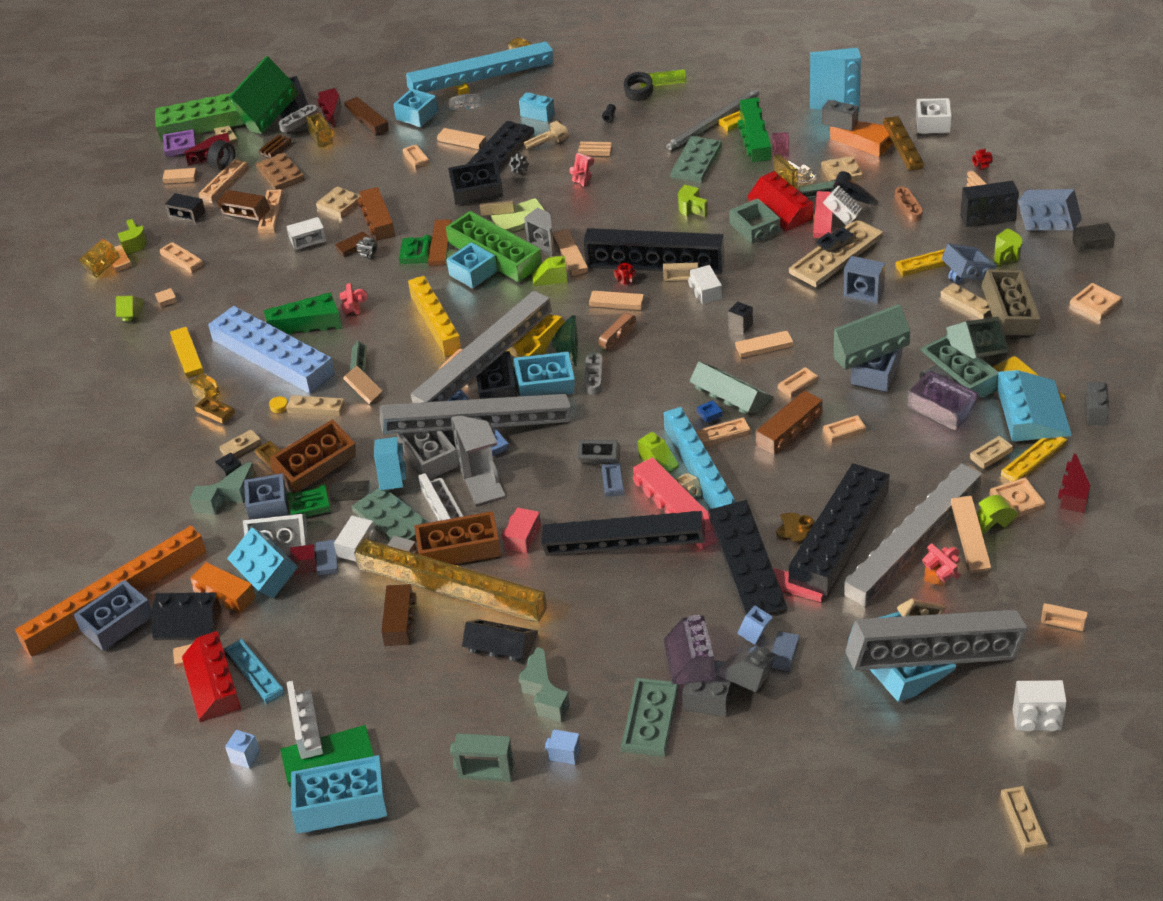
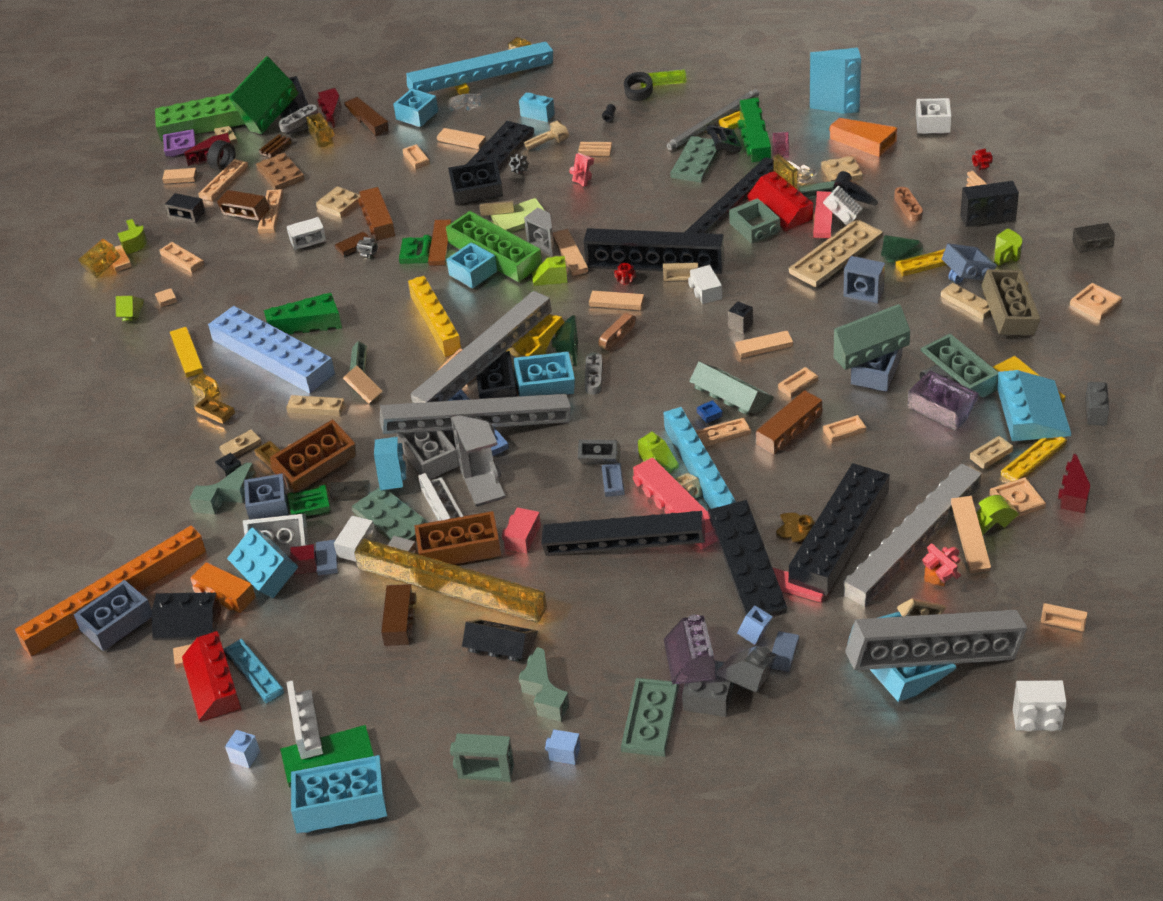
yellow tile [269,396,288,413] -> none
coral hips [340,283,368,316] -> none
lime brick [678,184,708,217] -> none
black slope [816,227,855,252] -> none
dark grey brick [822,100,858,131] -> none
pearl gold plate [882,116,925,171] -> none
sand green slope [946,317,1009,359] -> none
tan tile [1000,786,1048,852] -> none
sand blue brick [1018,189,1082,230] -> none
none -> black plate [685,157,779,233]
none -> black plate [706,125,742,152]
none -> clear green slope [881,235,924,263]

